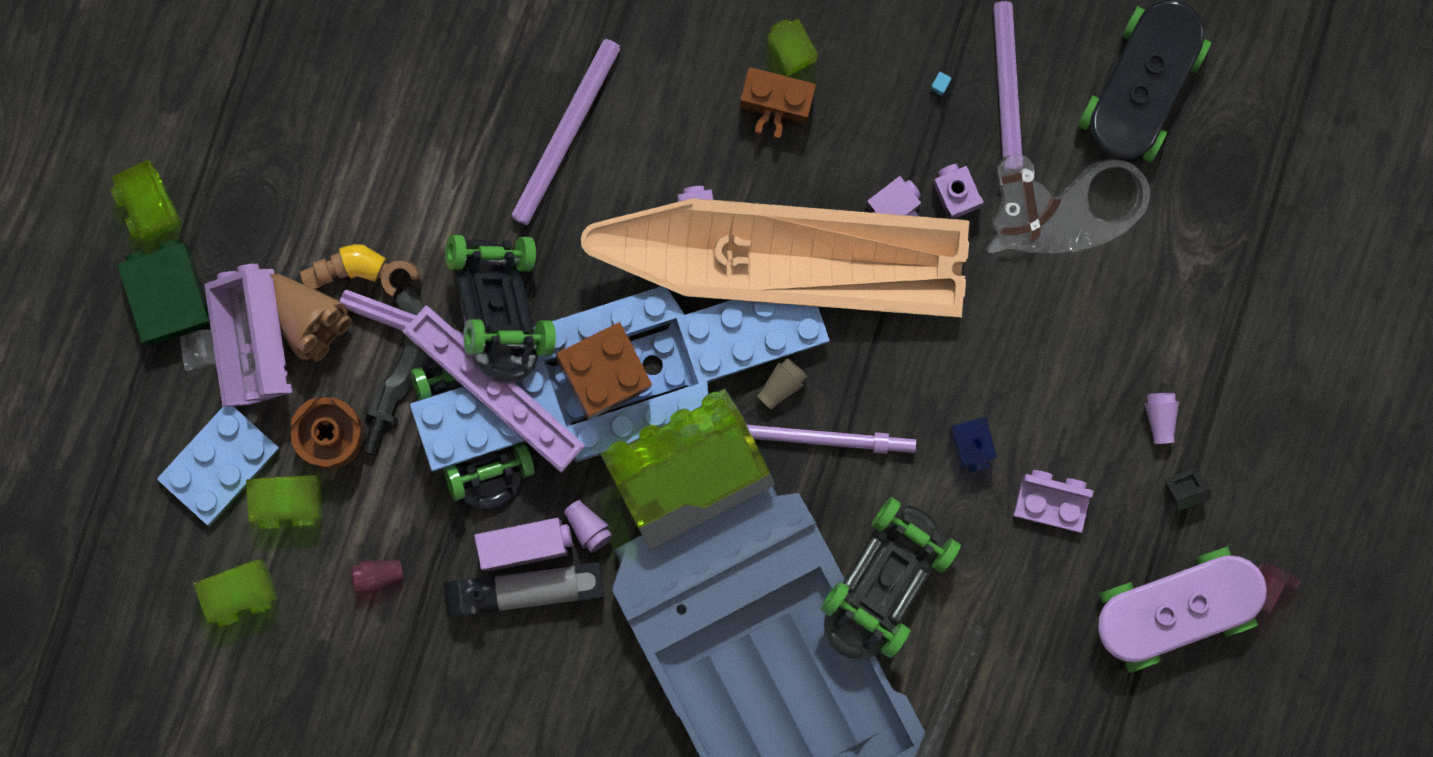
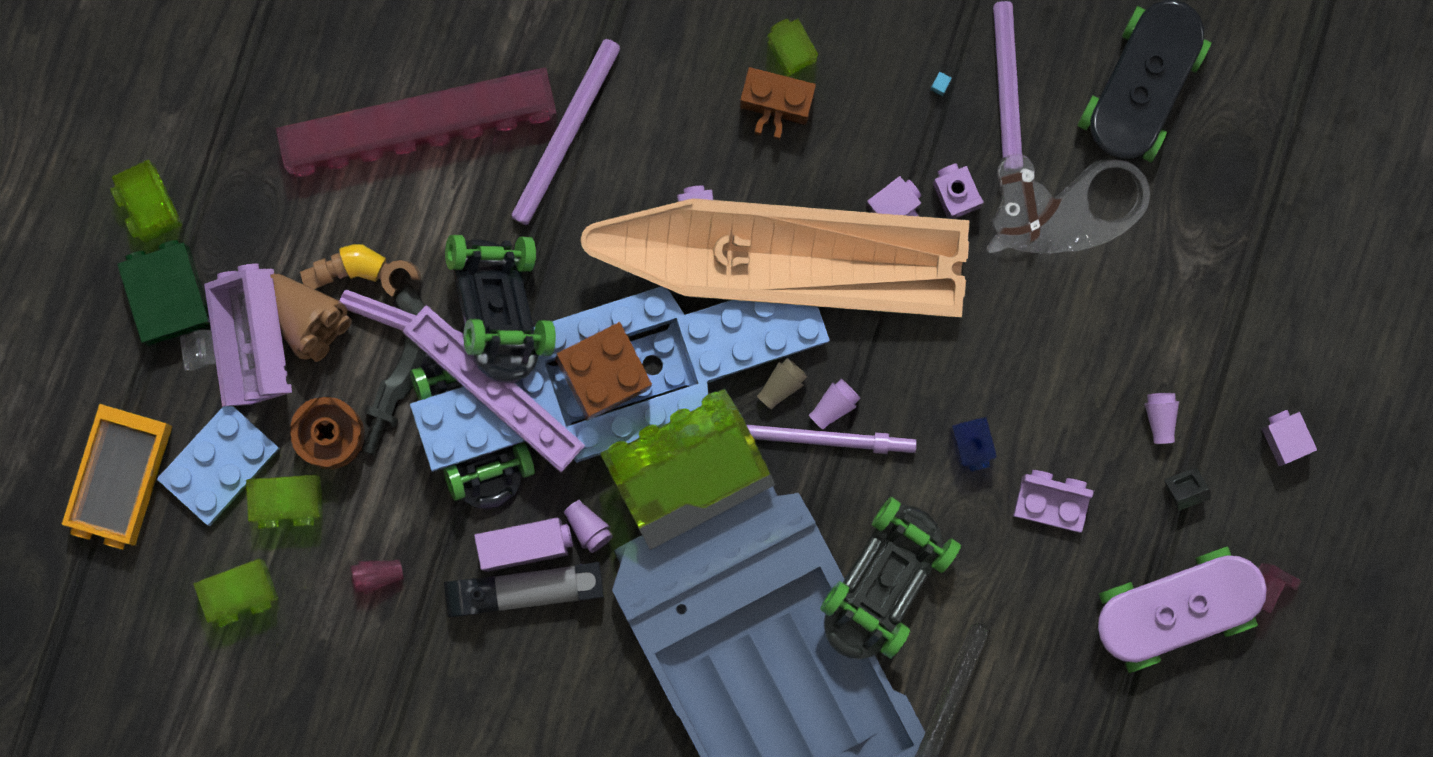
none -> window [62,404,172,550]
none -> clear pink brick [276,67,557,177]
none -> lavender cone [809,379,861,429]
none -> lavender brick [1262,410,1317,466]

